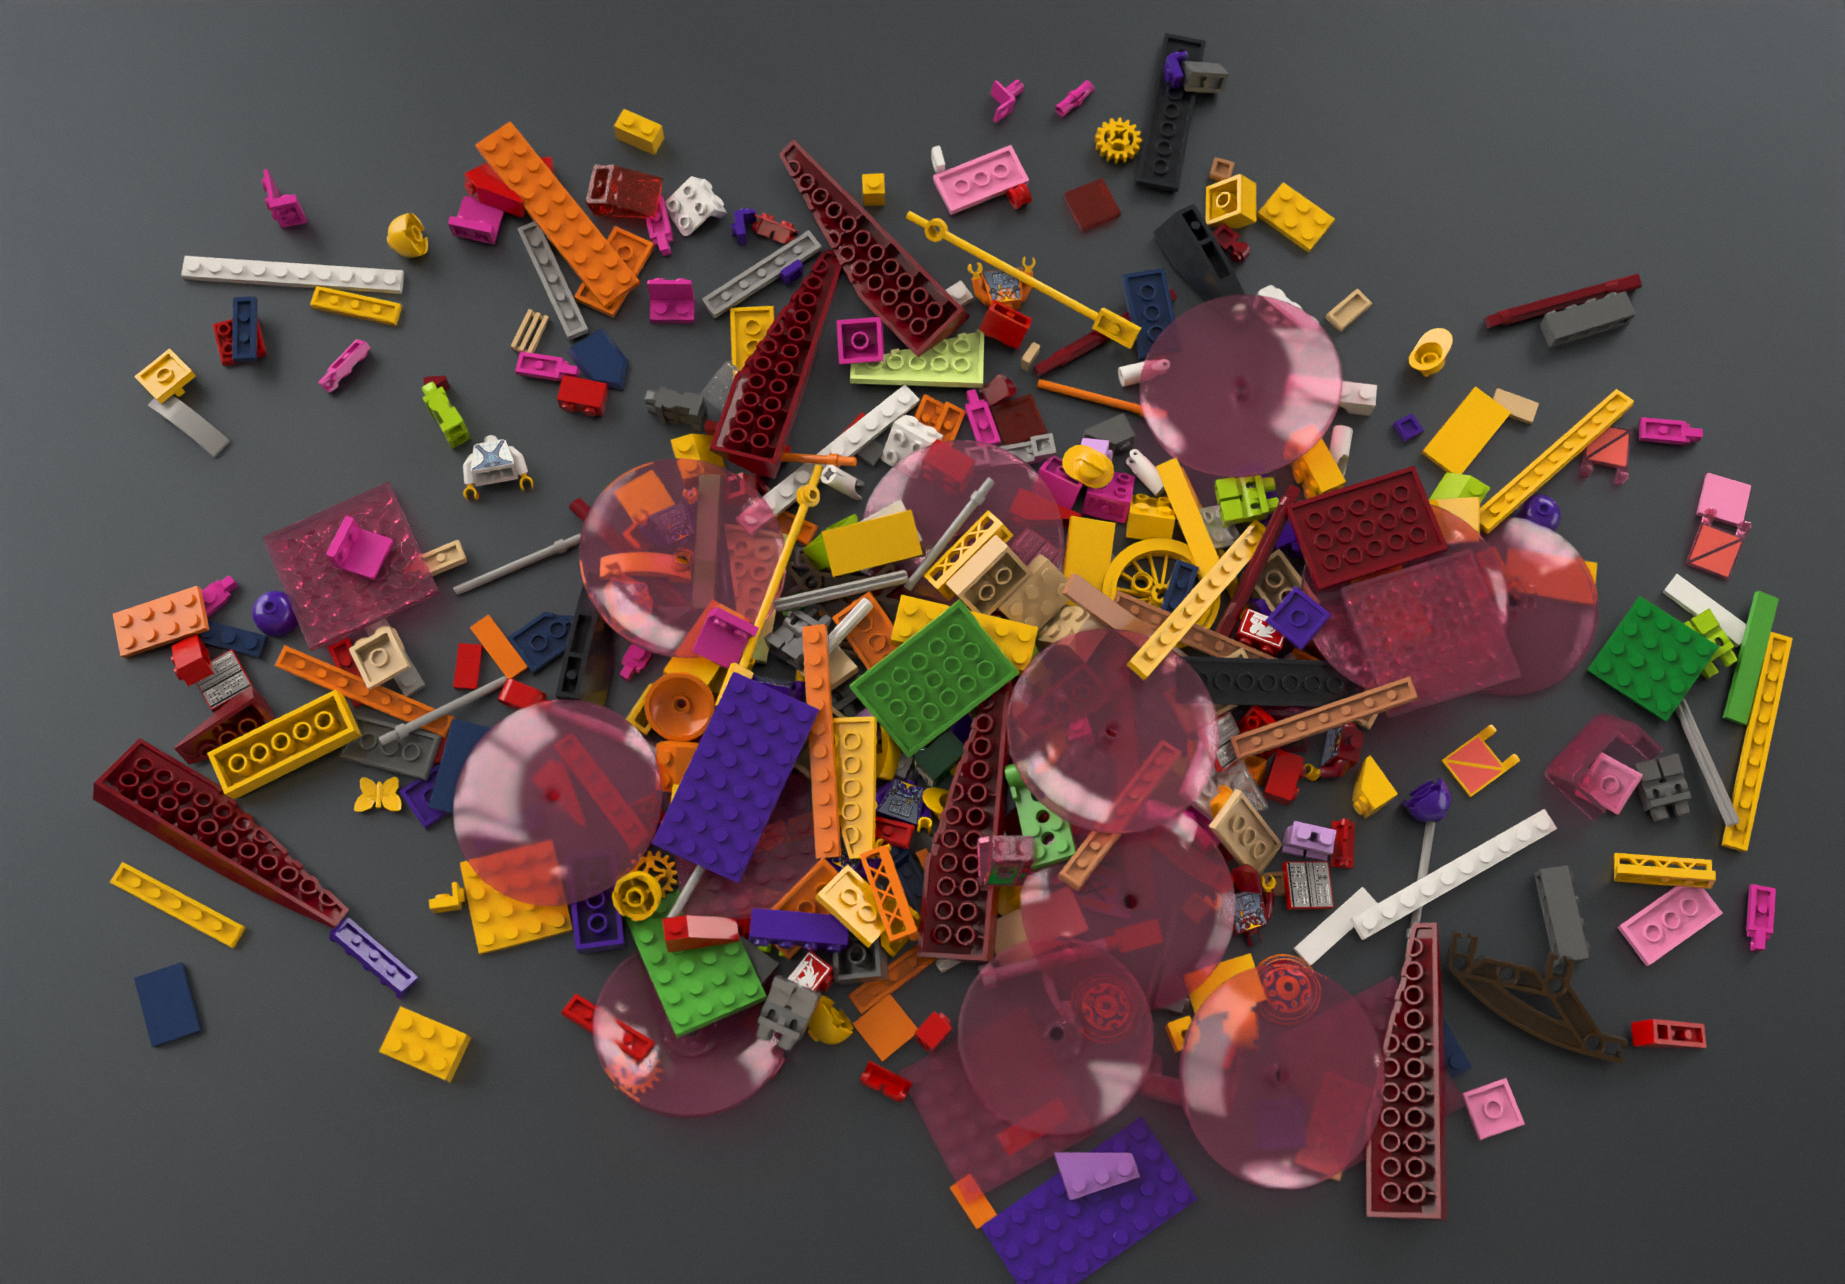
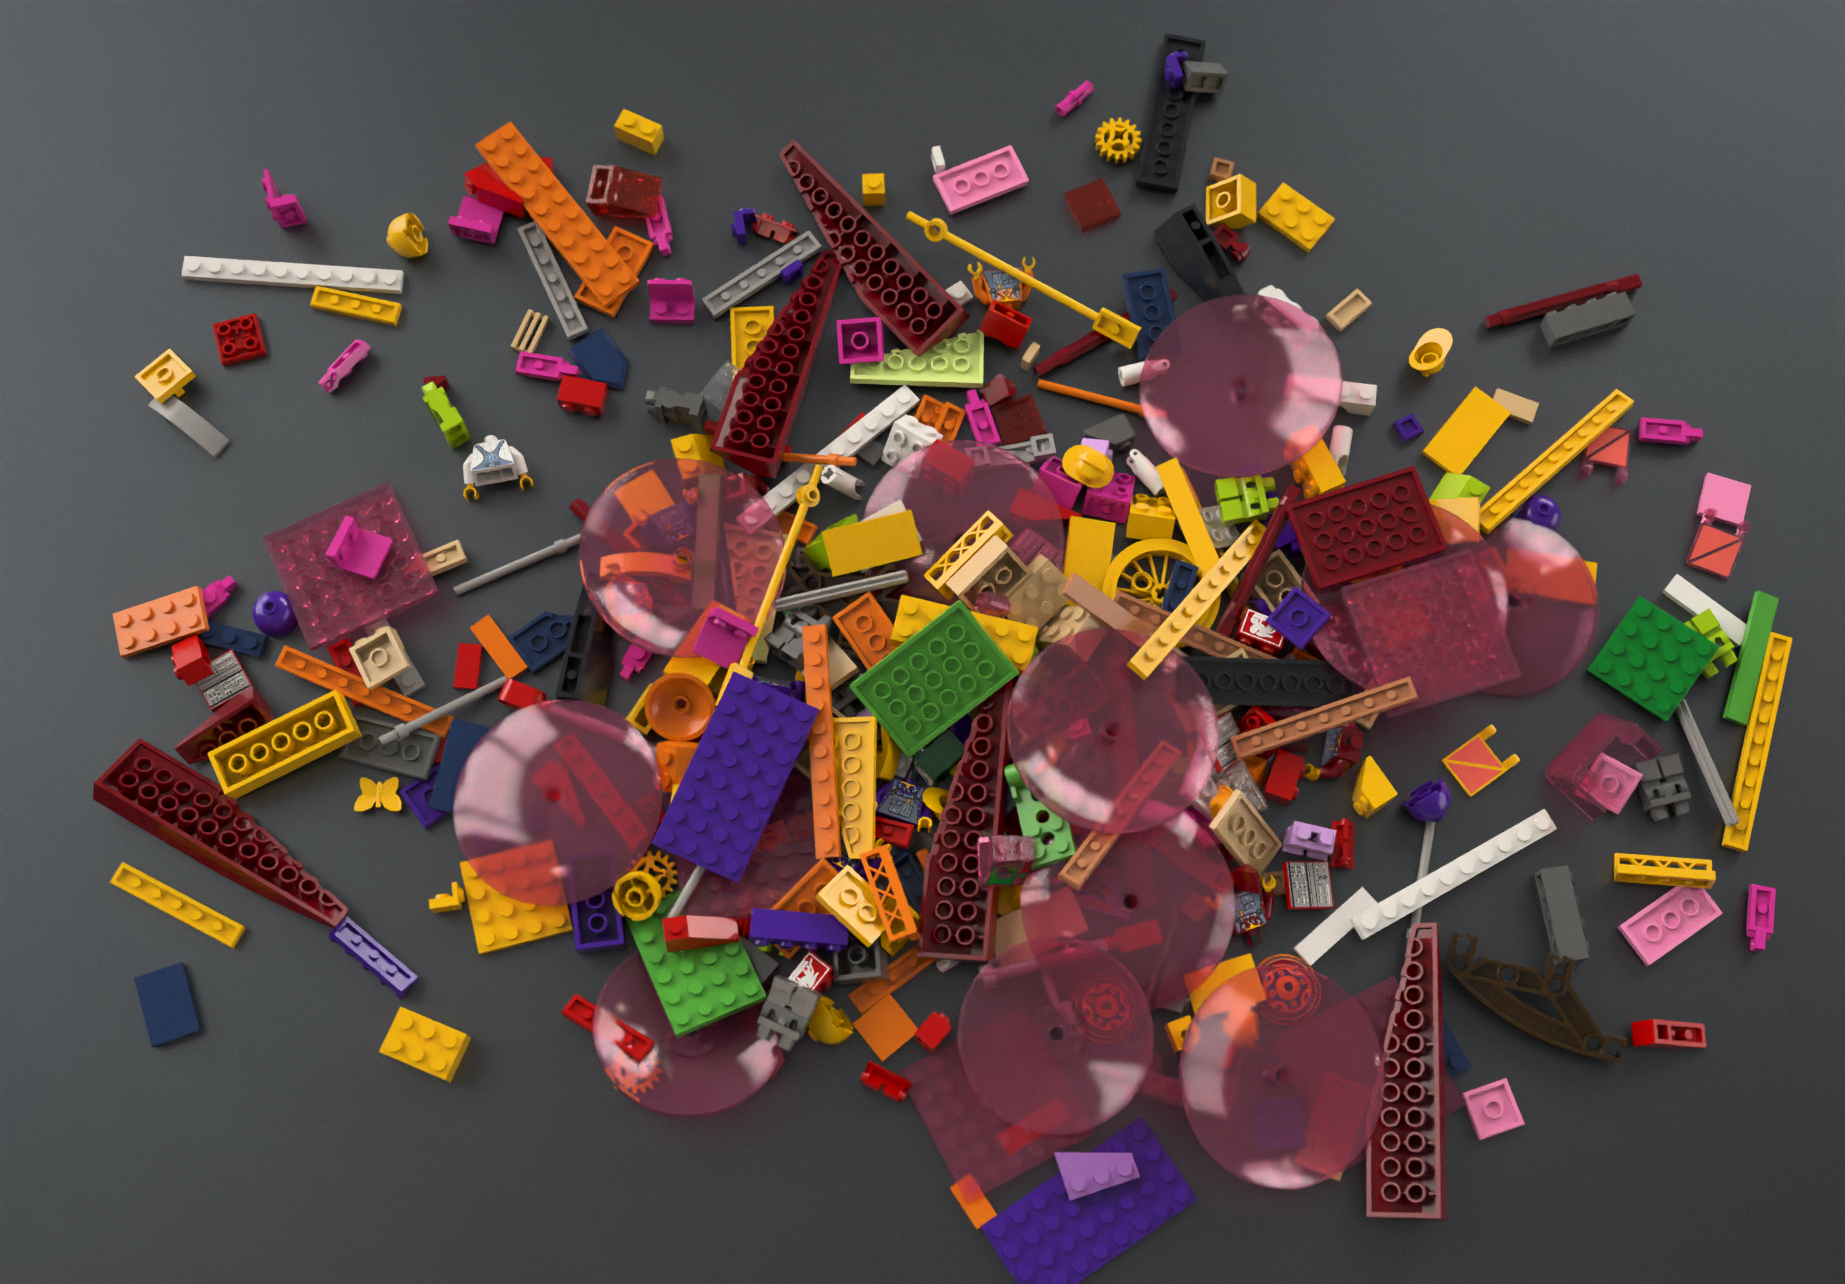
dark blue plate [232,296,258,362] -> none
white bracket [665,176,727,236] -> none
white axle [803,598,873,665] -> none
light grey bar [904,477,995,592] -> none
dark pink bracket [991,80,1025,123] -> none
red wheel [1007,183,1032,210] -> none
none -> clear pink brick [974,591,1011,618]

